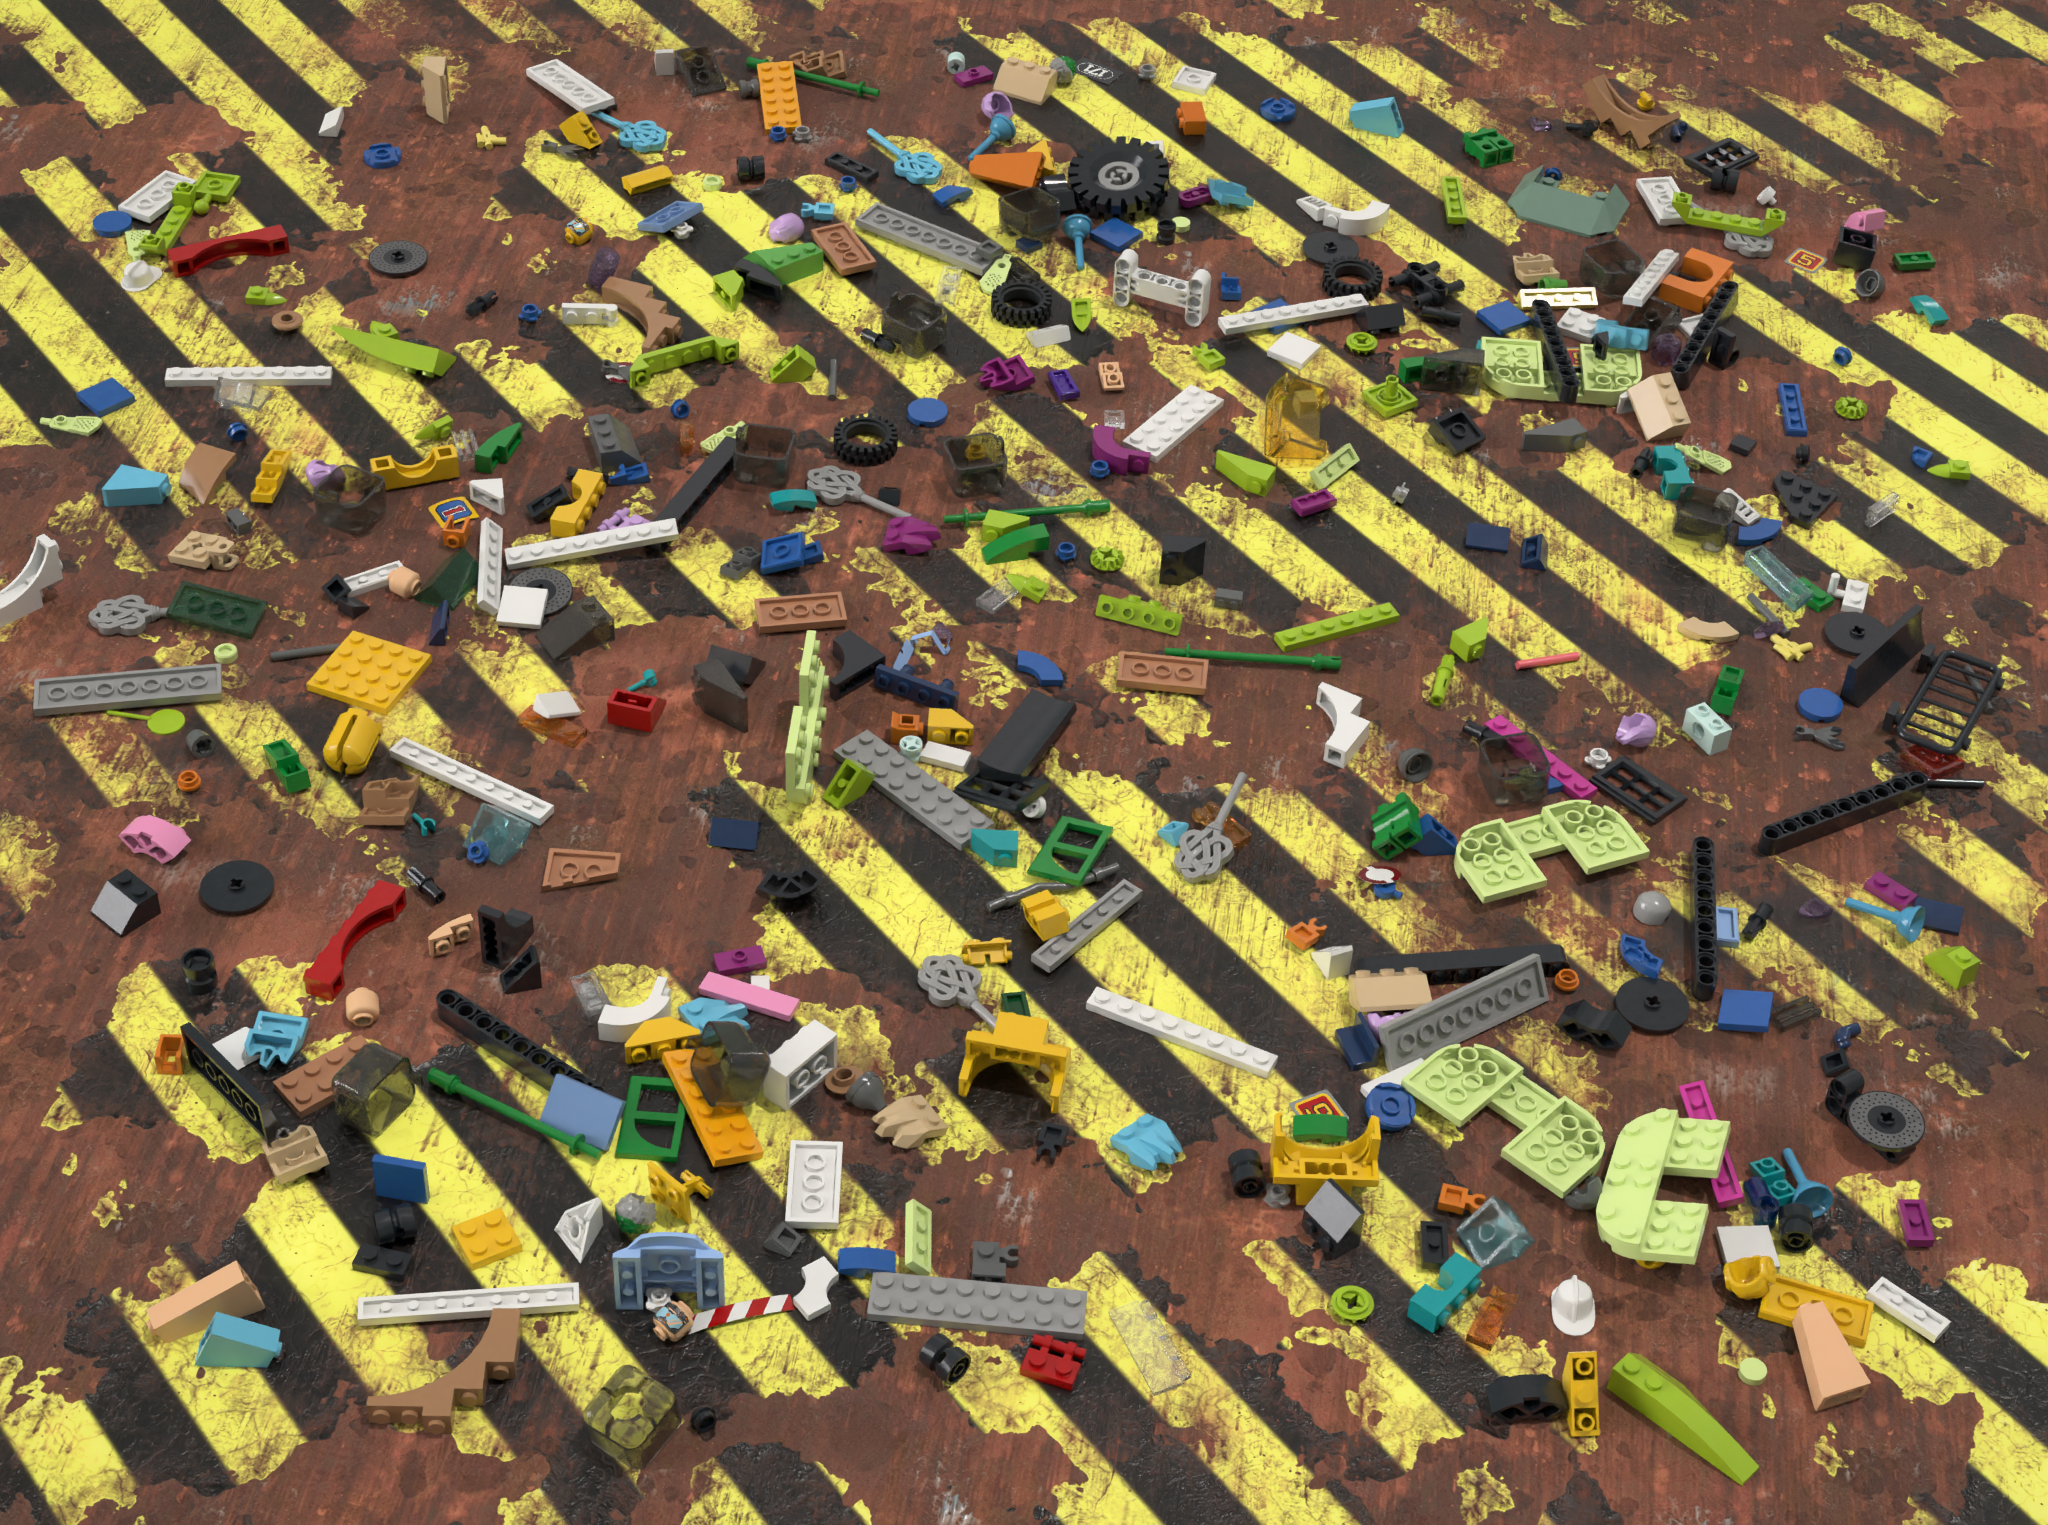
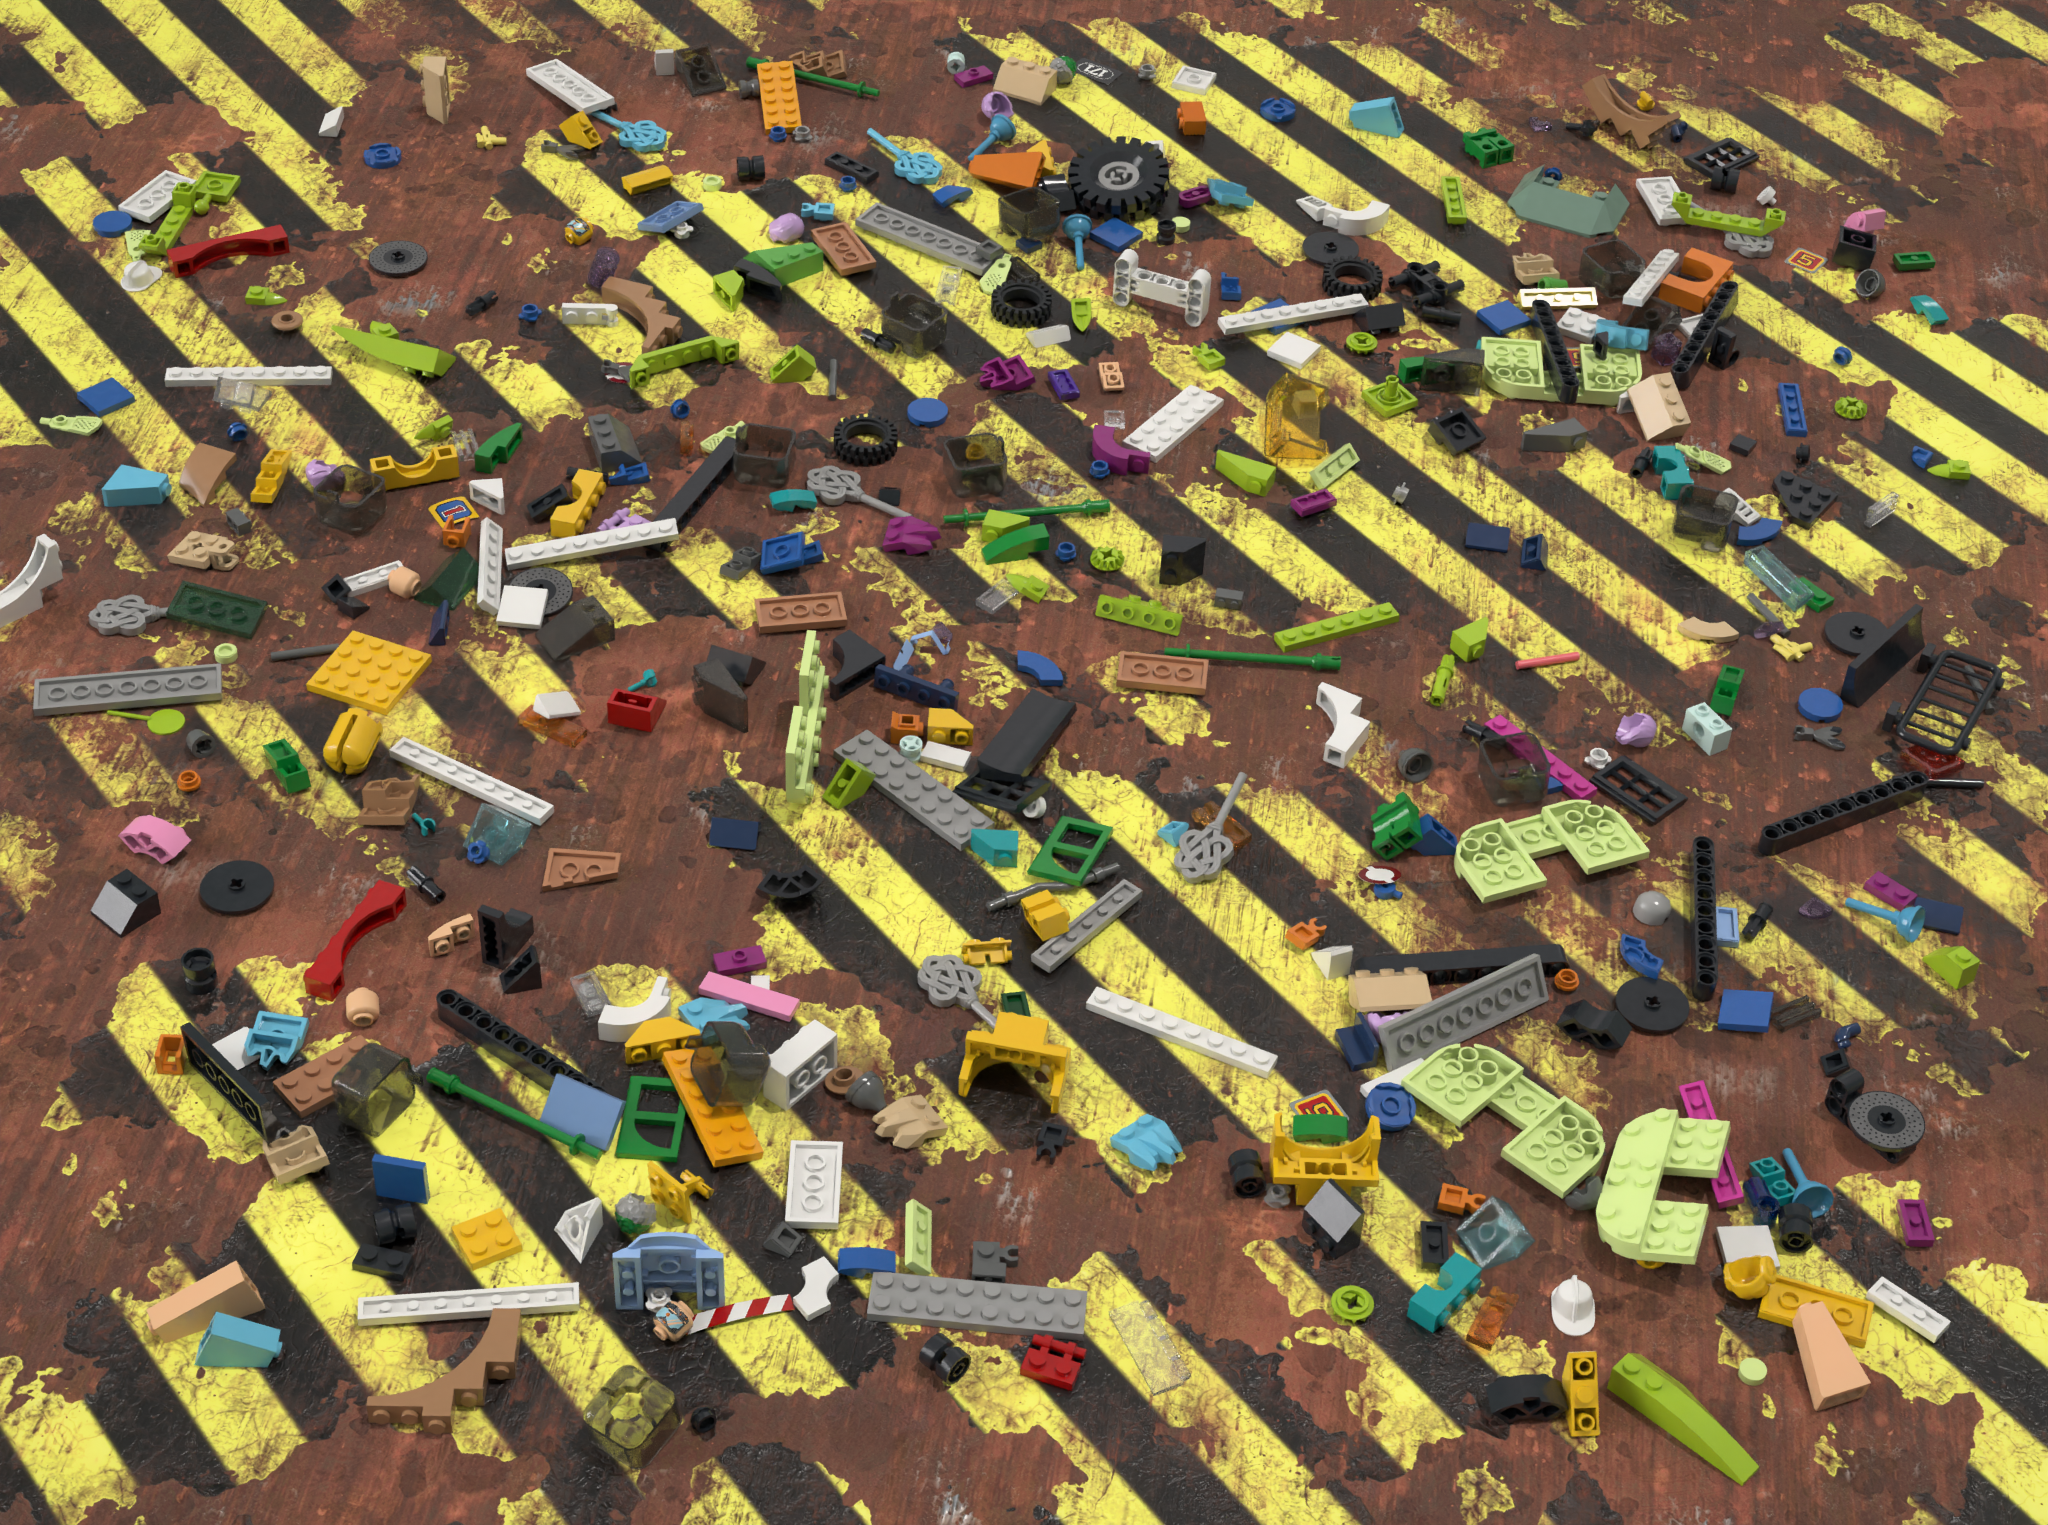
white plate [1827,573,1869,613] -> none

